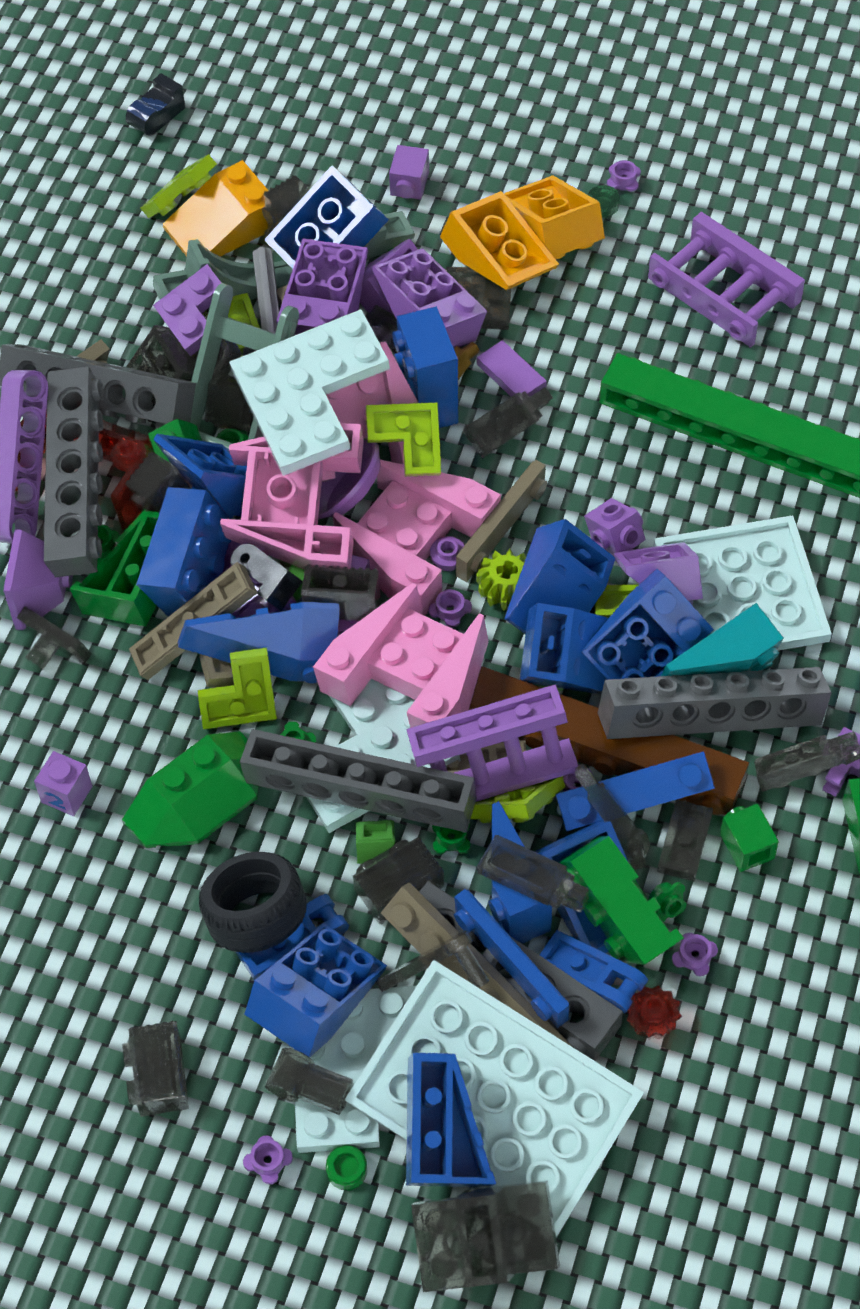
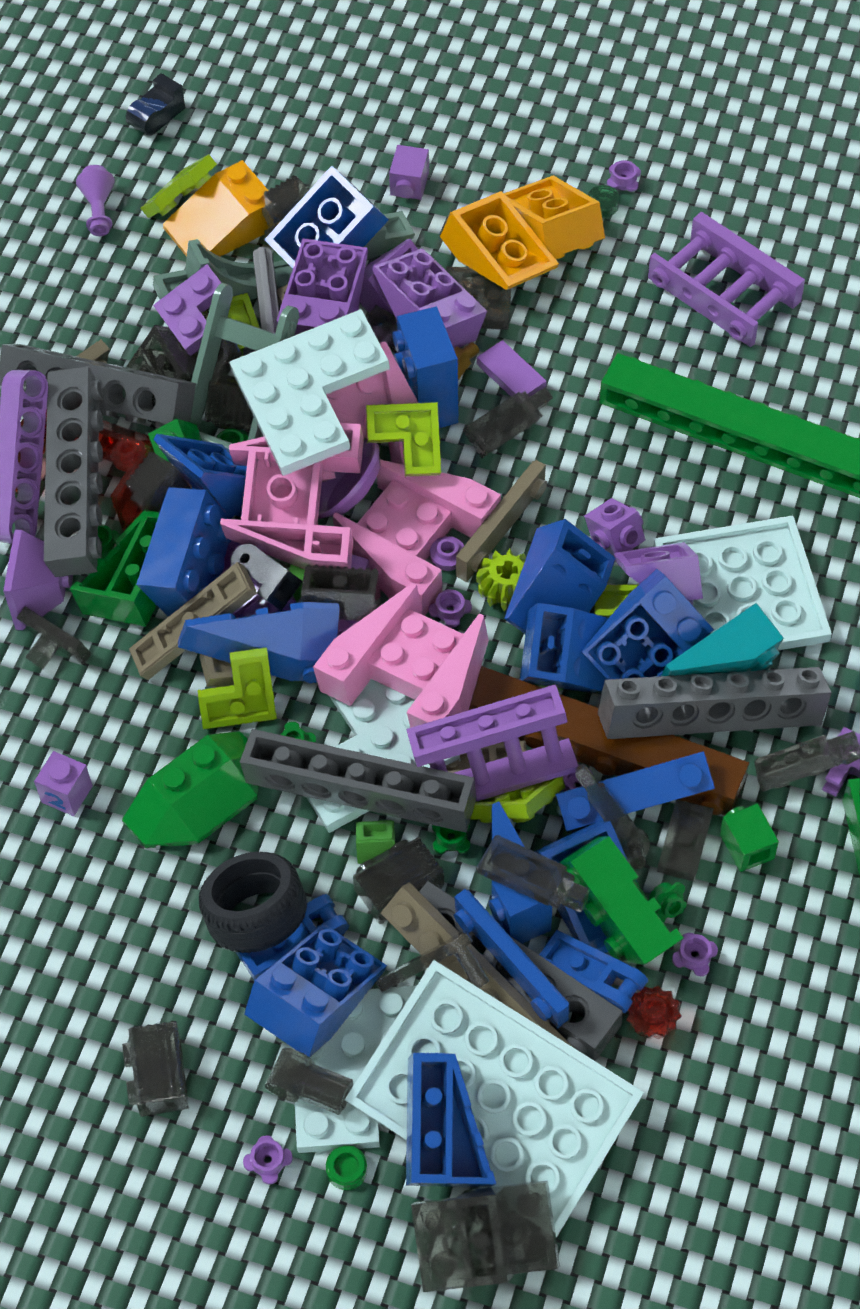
none -> medium lavender piece [76,165,115,236]

